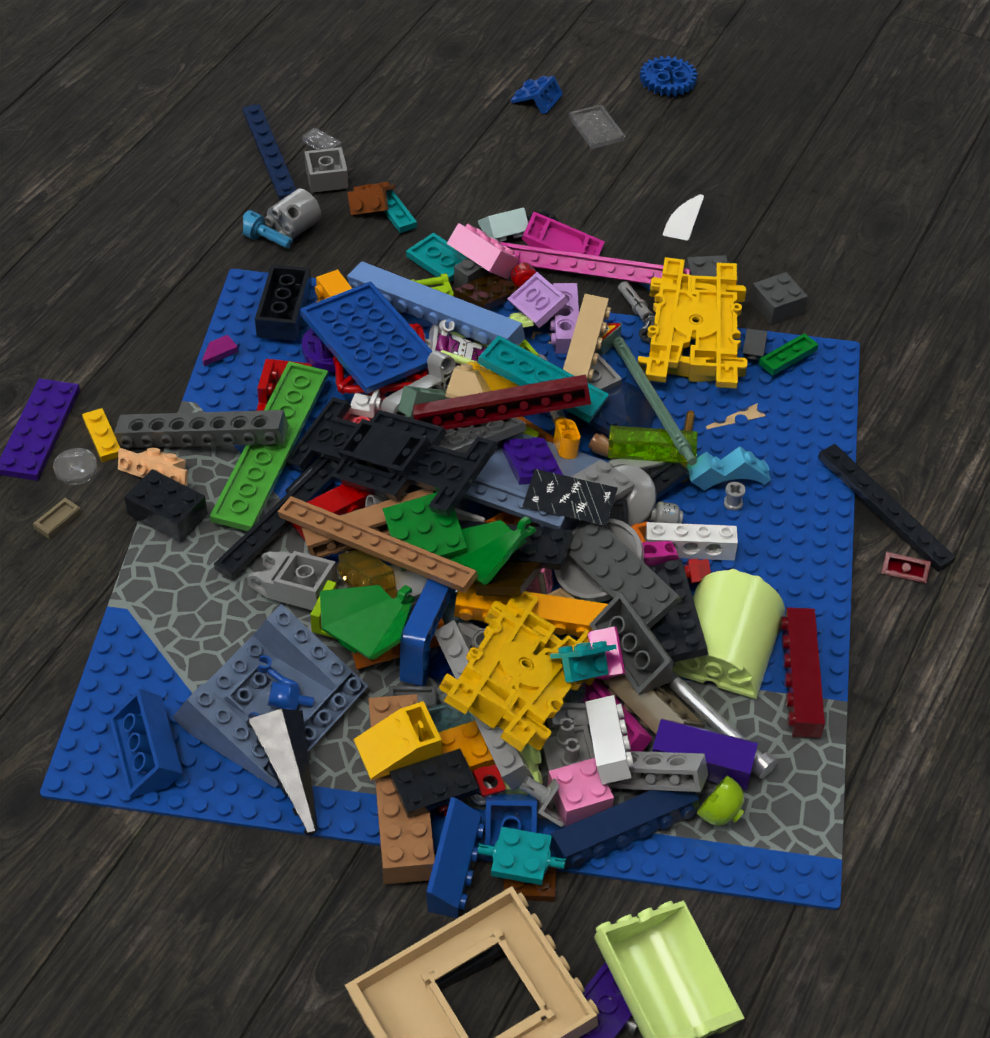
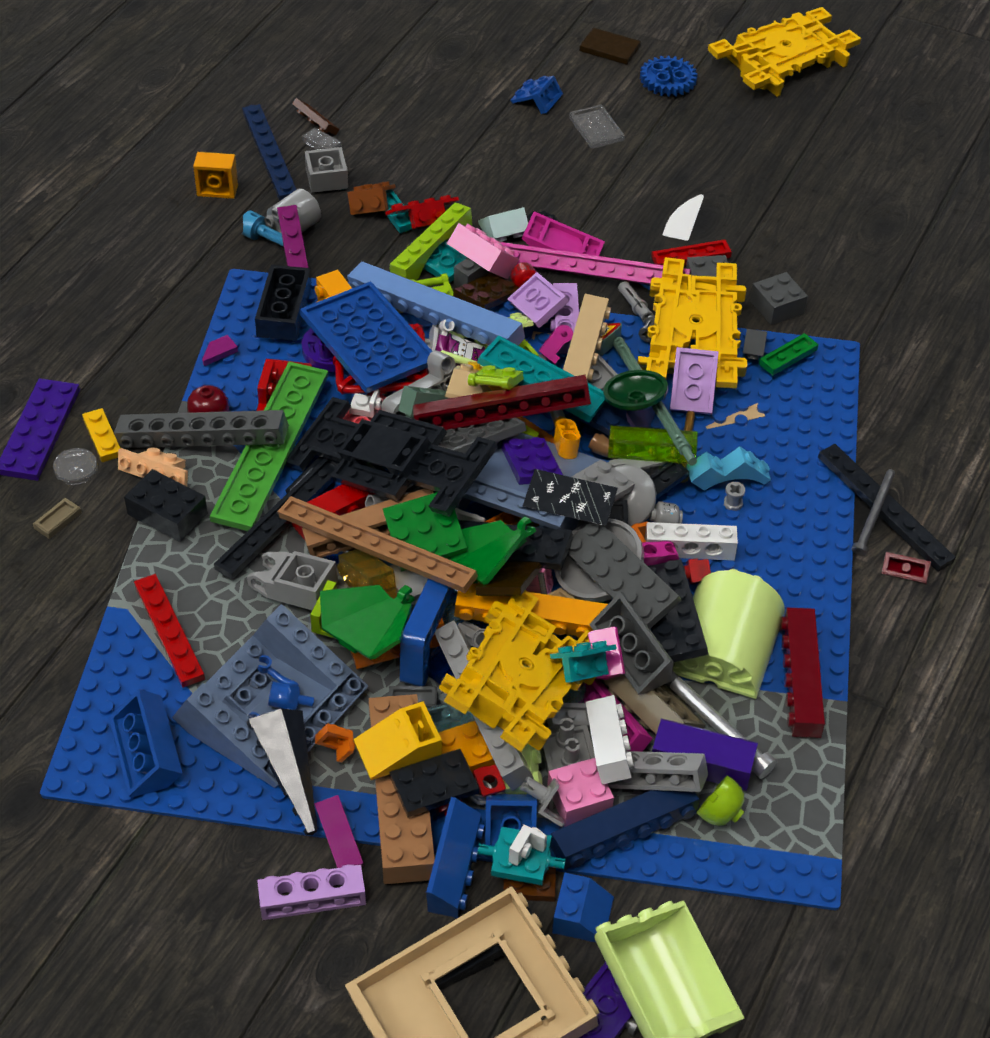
none -> red plate [134,574,205,688]
none -> dark red cylinder [187,385,230,413]
none -> light orange brick [193,152,238,199]
none -> lavender brick [257,865,366,920]
none -> magenta plate [277,205,308,268]
none -> reddish brown plate [292,98,339,135]
none -> magenta tile [314,795,364,868]
none -> orange bracket [315,723,355,763]
none -> red bracket [385,195,459,229]
none -> lime arch [389,203,472,281]
none -> lime plate [468,365,524,390]
none -> white bracket [508,825,547,866]
none -> dark pink leg [538,325,573,364]
none -> blue slope [552,873,614,943]
none -> dark brown tile [579,28,641,65]
none -> dark green dish [603,370,668,411]
none -> red plate [651,240,732,265]
none -> lavender plate [670,347,719,415]
none -> yellow piece [708,7,861,97]
none -> flat silver bar [851,469,895,556]

